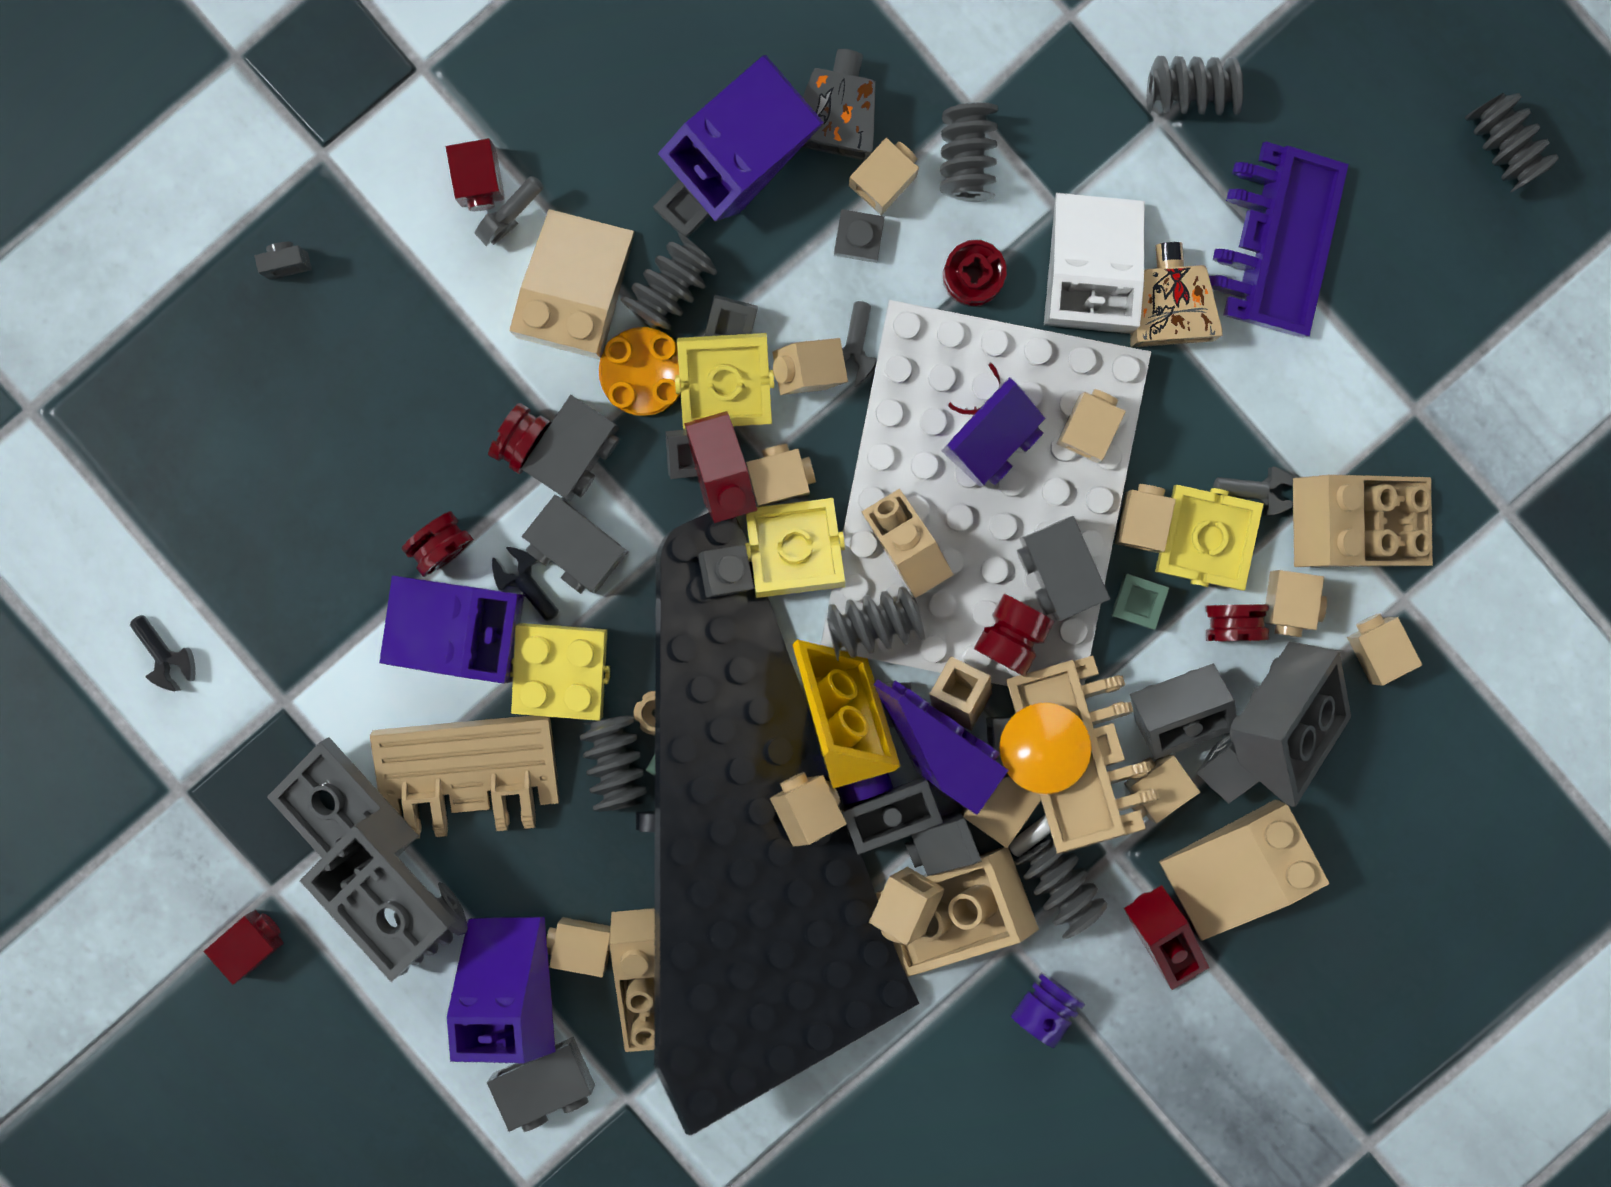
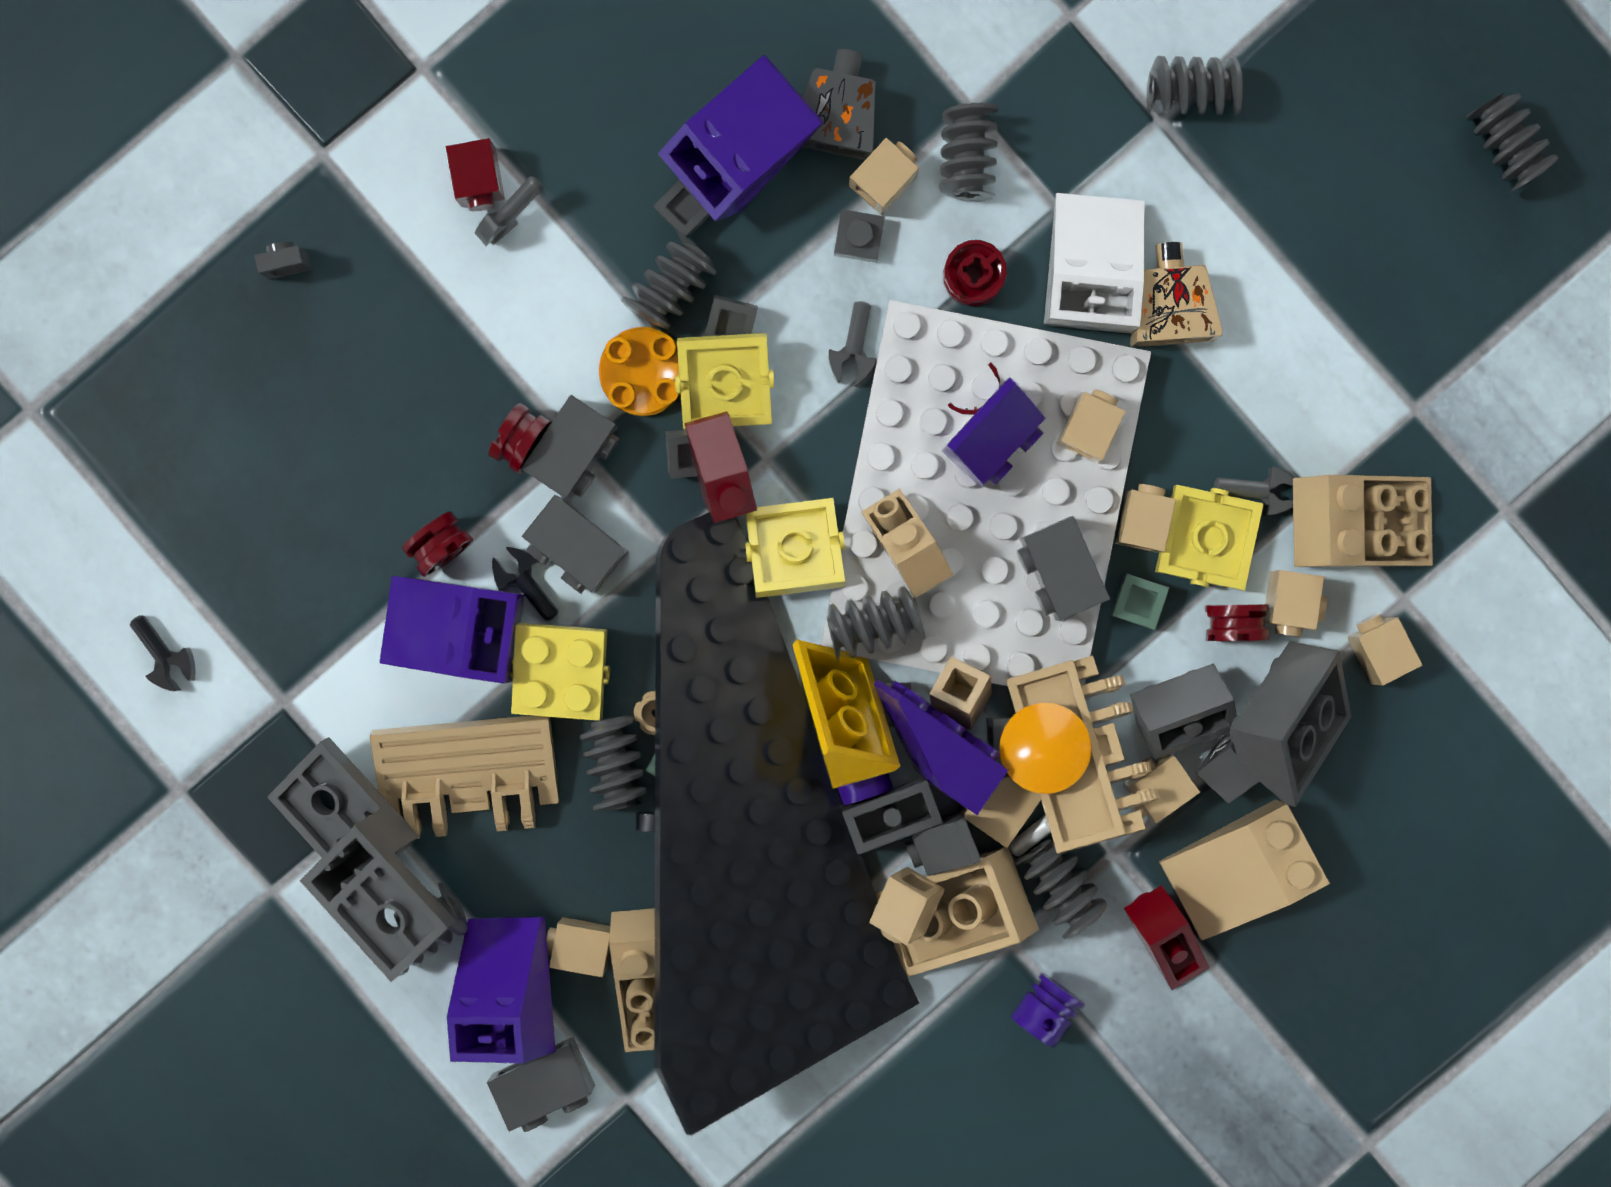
dark red brick [203,910,284,985] -> none
tan slope [509,209,635,360] -> none
dark grey plate [698,545,754,598] -> none
tan brick [746,444,816,507] -> none
tan brick [770,772,847,846] -> none
tan brick [772,338,848,395] -> none
dark red wheel [973,594,1055,677] -> none
dark purple hinge [1209,141,1349,338] -> none

